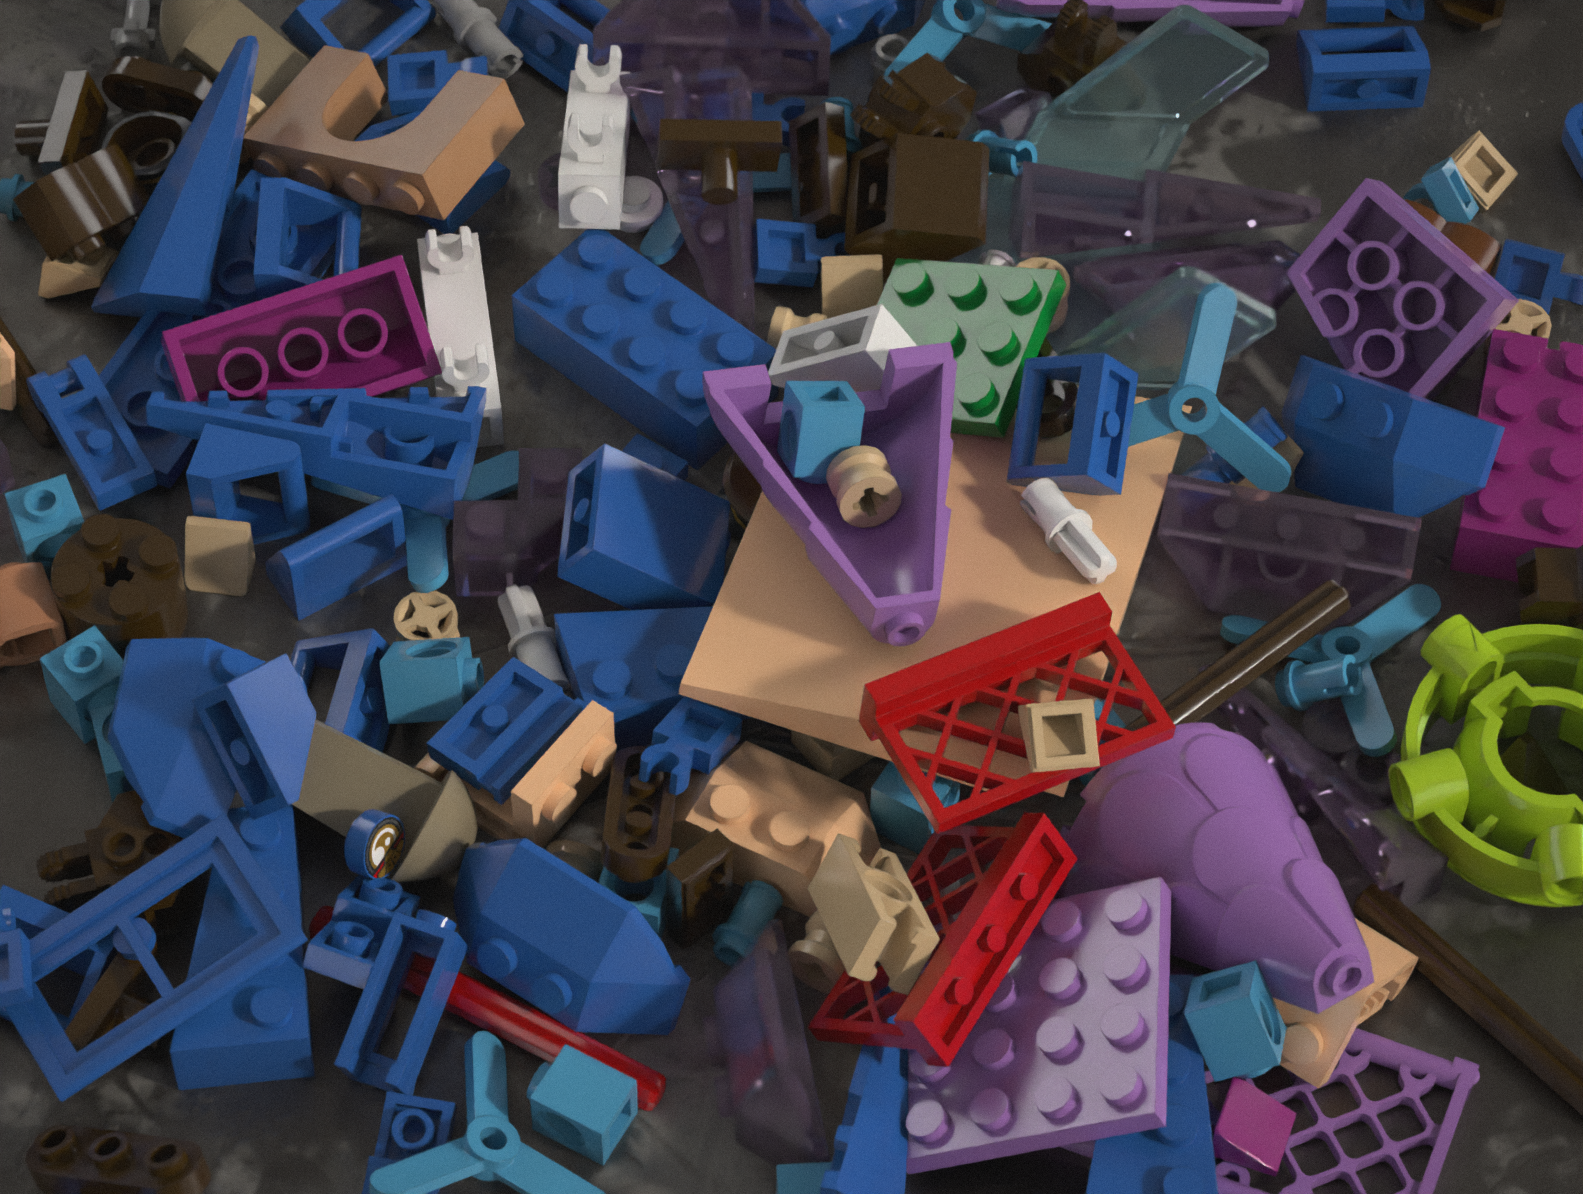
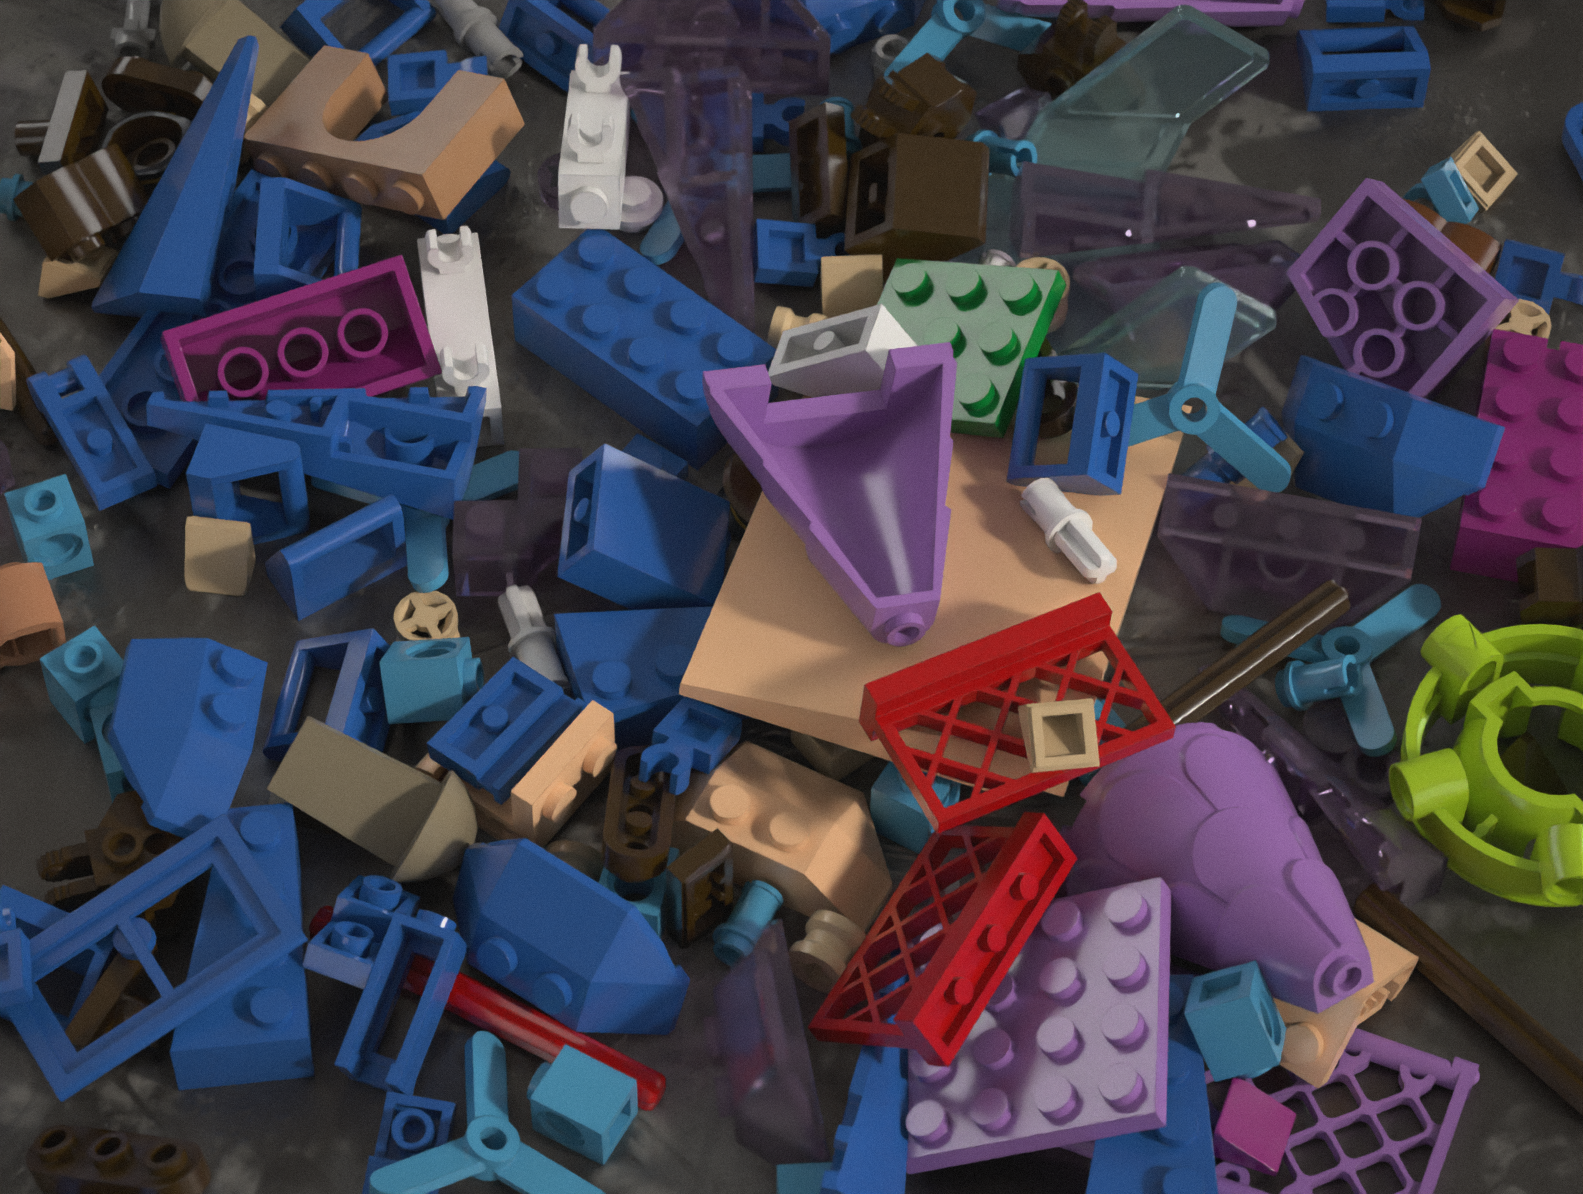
dark brown brick [51,514,188,660] -> none
blue slope [192,653,317,820] -> none
tile [344,809,405,880] -> none
dark brown tile [656,118,782,205] -> none
dark azure brick [777,381,865,484] -> none
tan piece [807,833,940,995] -> none
tan wheel [826,445,902,528] -> none

